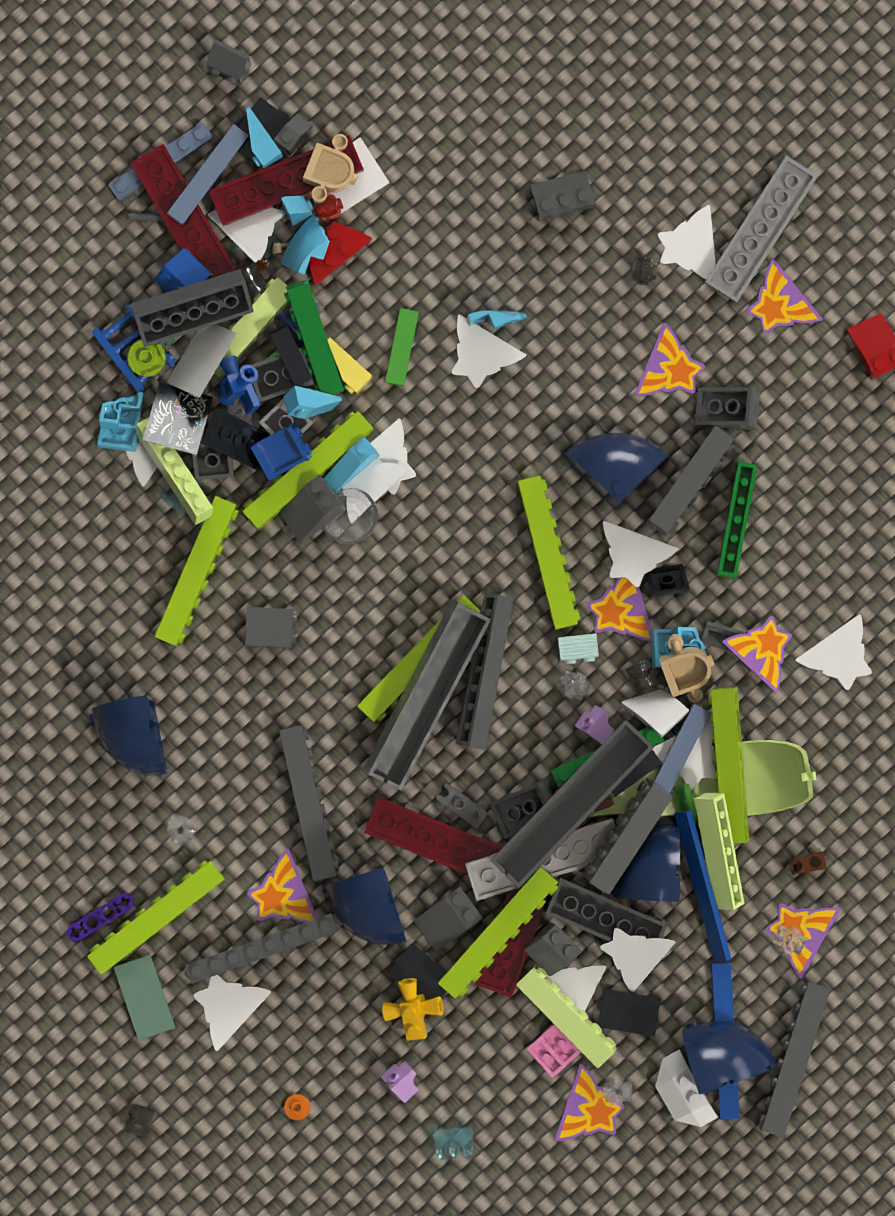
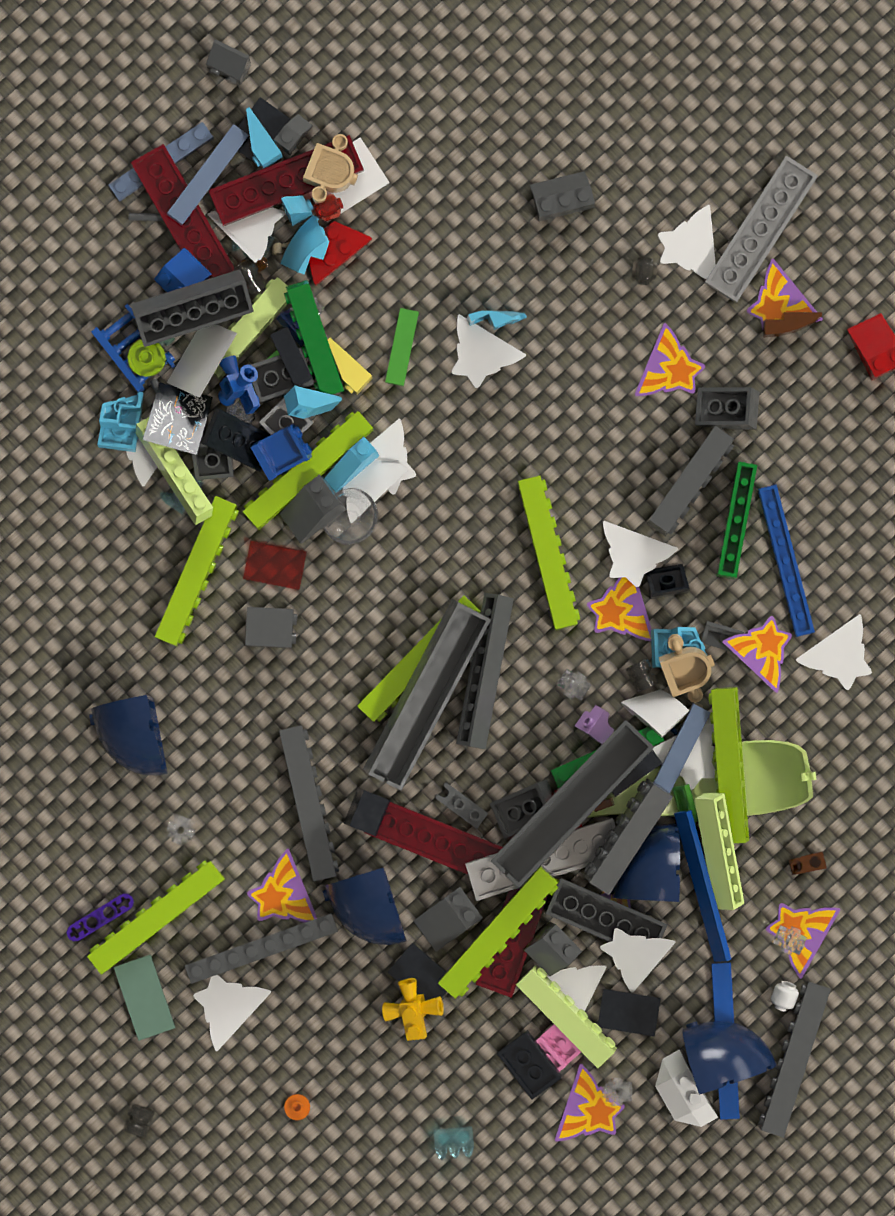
lavender brick [381,1061,419,1103] -> none
light aqua brick [558,633,599,665] -> none
dark blue brick [562,433,670,509] -> none
none -> clear red piece [243,541,307,590]
none -> black slope [343,788,390,836]
none -> black tile [496,1030,563,1100]
none -> blue tile [758,484,815,637]
none -> reddish brown slope [763,312,822,338]
none -> white head [771,981,799,1011]

